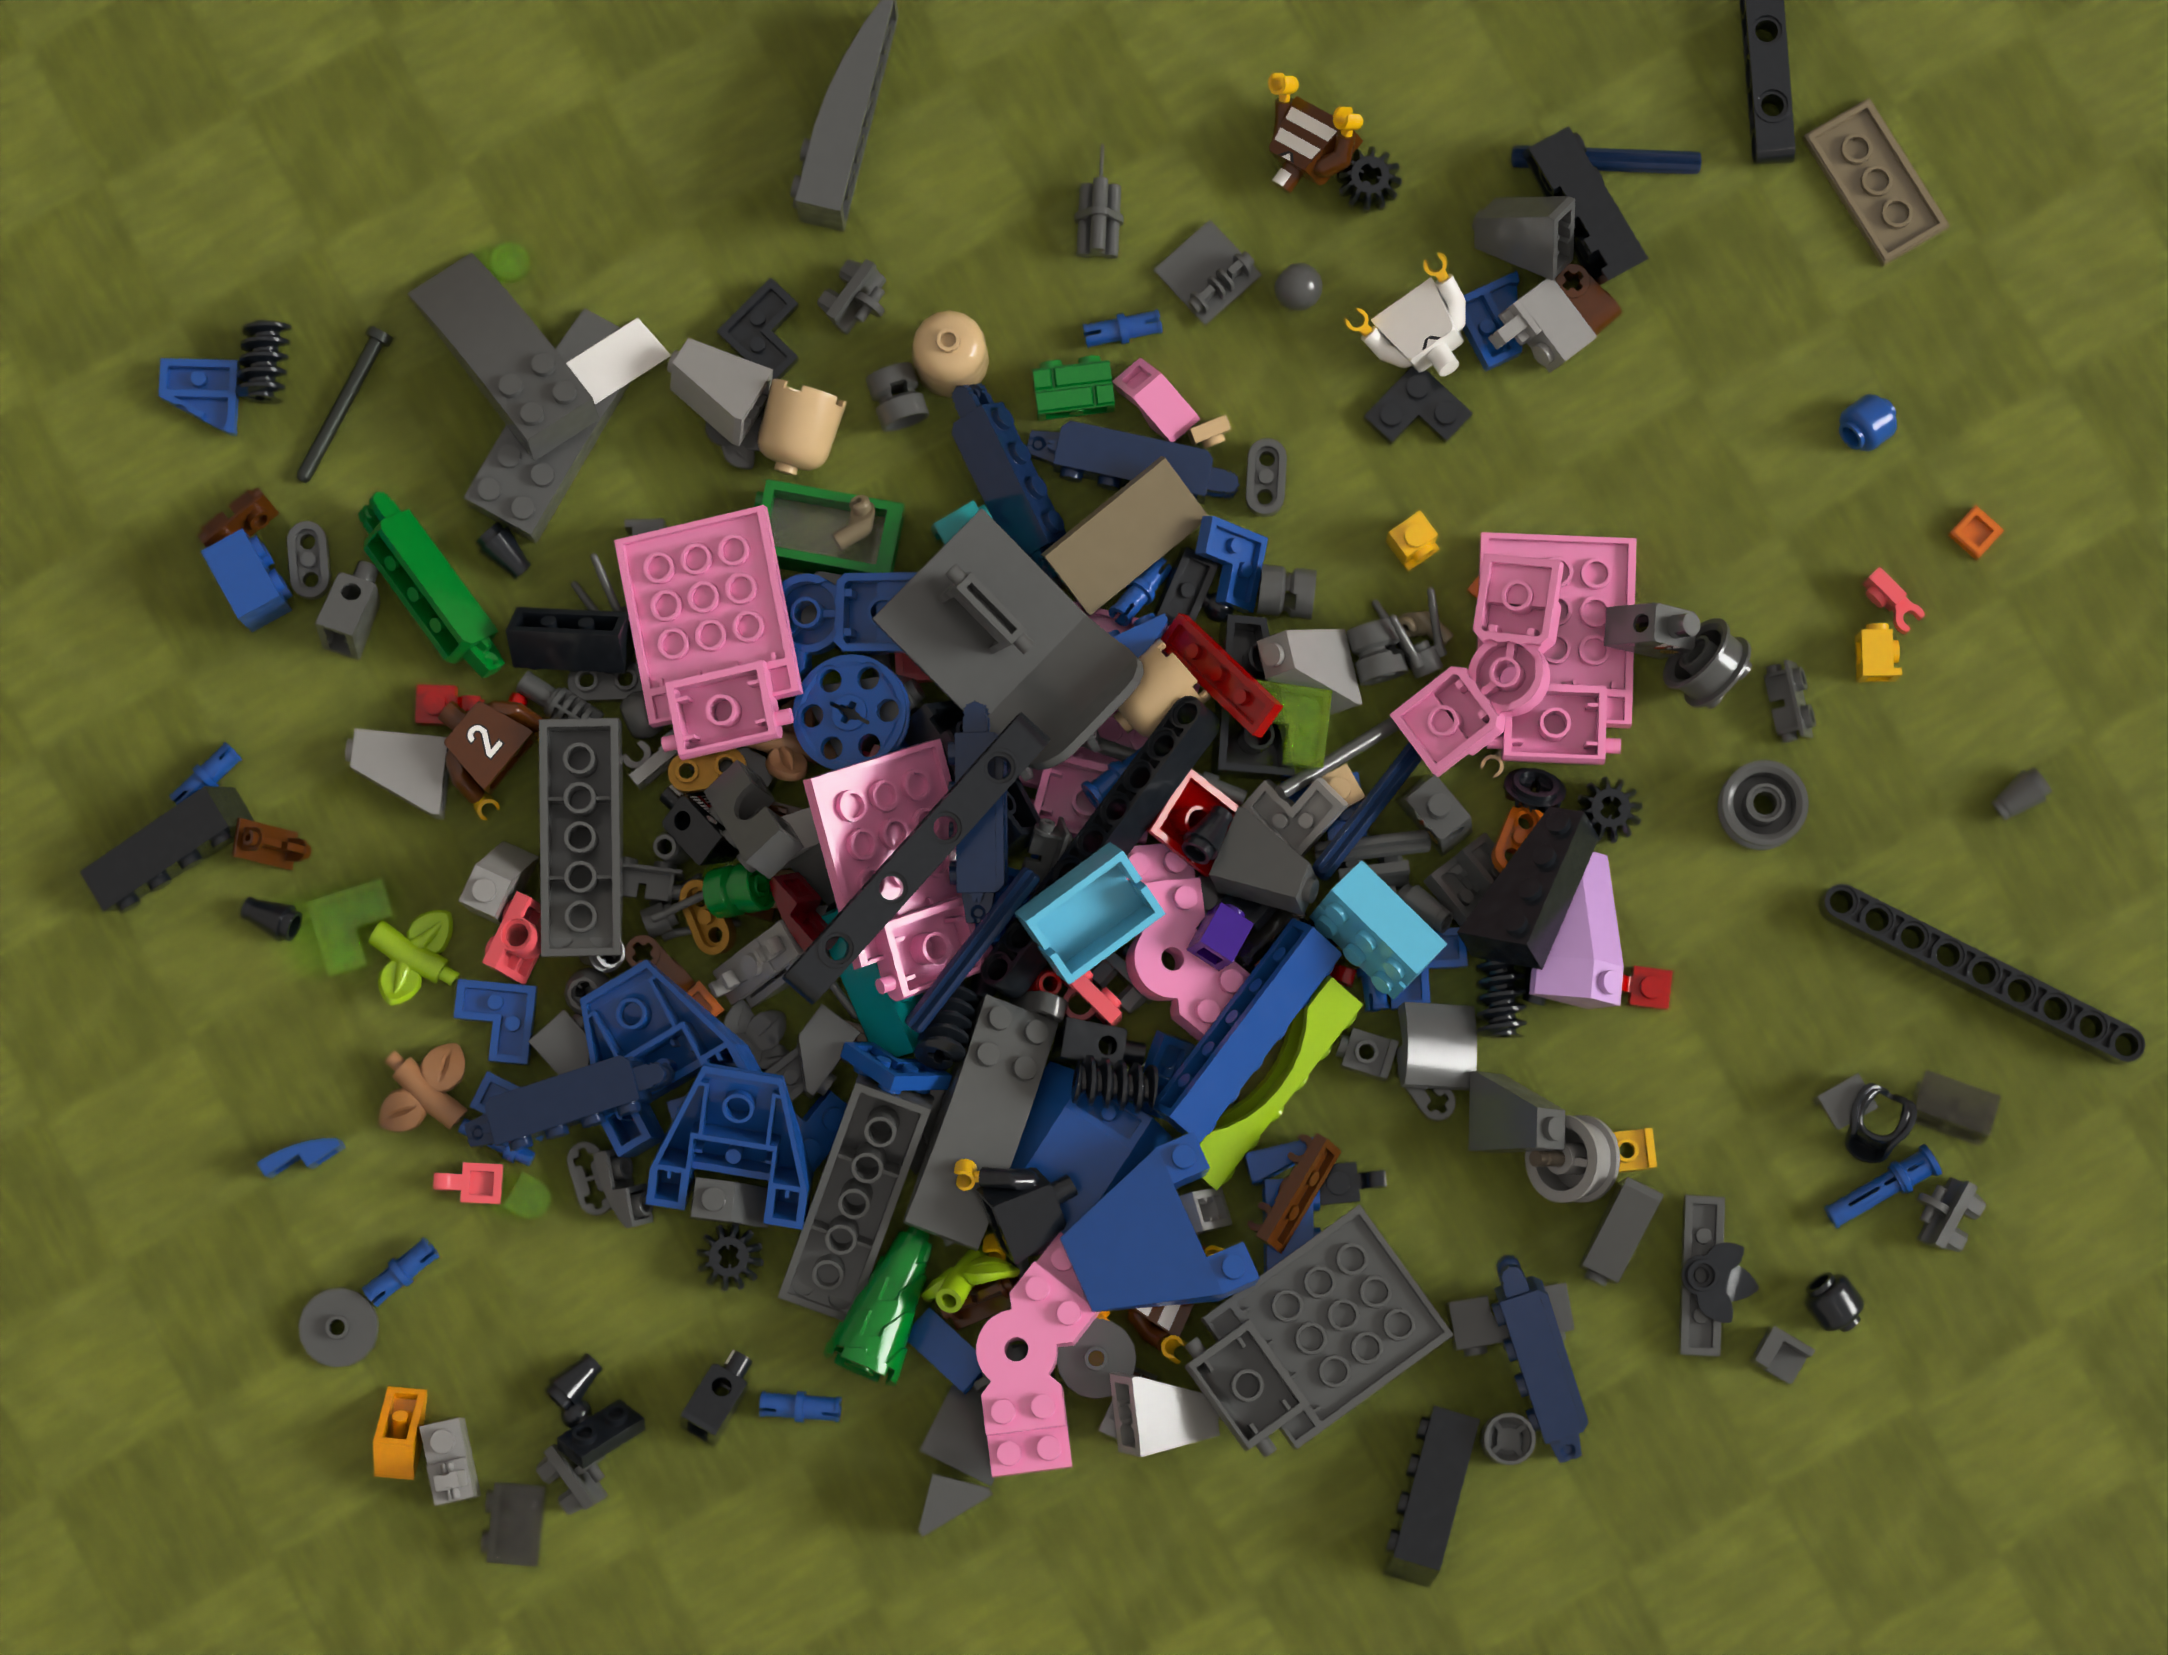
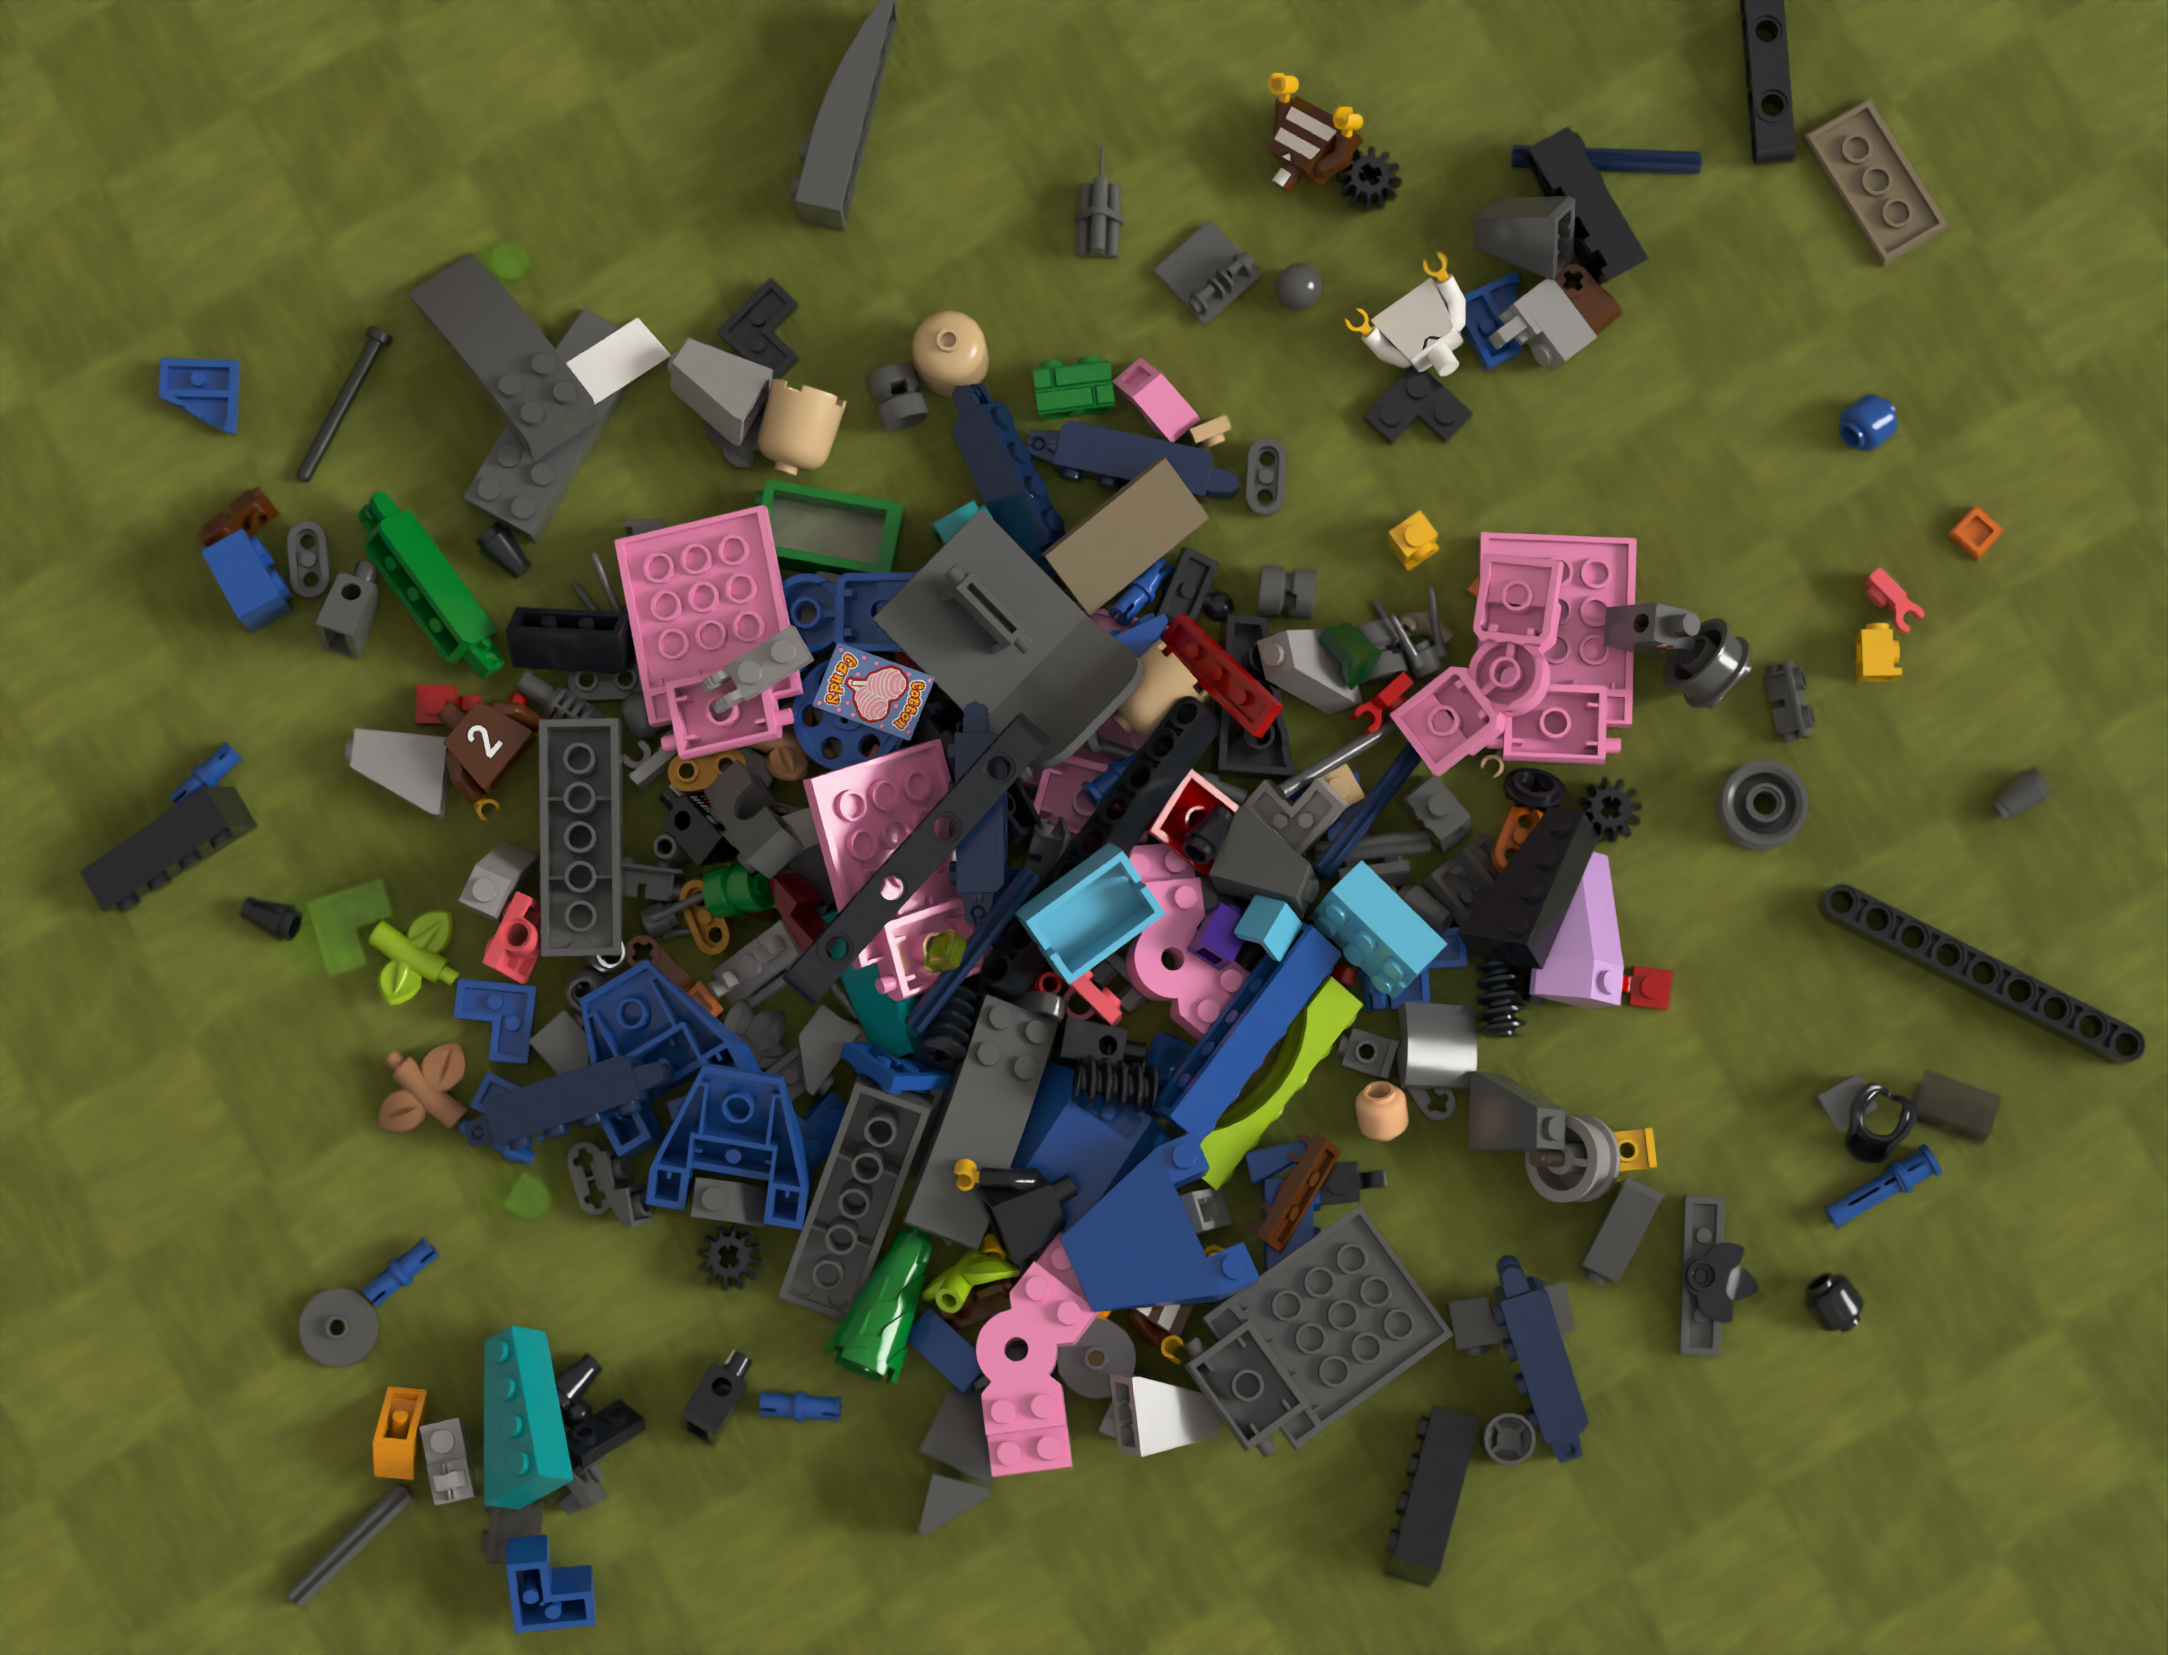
reddish brown hinge [232,818,312,871] -> none
black piece [235,320,292,404] -> none
blue slope [257,1138,346,1179] -> none
coral plate [433,1162,504,1205] -> none
dark grey hips [817,259,887,335] -> none
dark tan arm [831,495,875,551] -> none
blue pin [1082,309,1163,348] -> none
blue plate [1195,516,1268,613] -> none
clear neon green plate [1257,680,1332,770] -> none
dark grey panel [1749,1326,1815,1384] -> none
dark grey hips [1916,1177,1987,1252] -> none
none -> dark grey axle [286,1484,414,1607]
none -> teal wedge [484,1325,574,1510]
none -> blue brick [506,1535,596,1633]
none -> light grey hinge [700,625,815,714]
none -> sticker [812,643,935,741]
none -> clear neon green tile [923,929,966,973]
none -> medium azure panel [1234,895,1303,962]
none -> dark green tile [1318,622,1382,690]
none -> red plate [1349,671,1413,736]
none -> light nougat head [1355,1081,1409,1141]

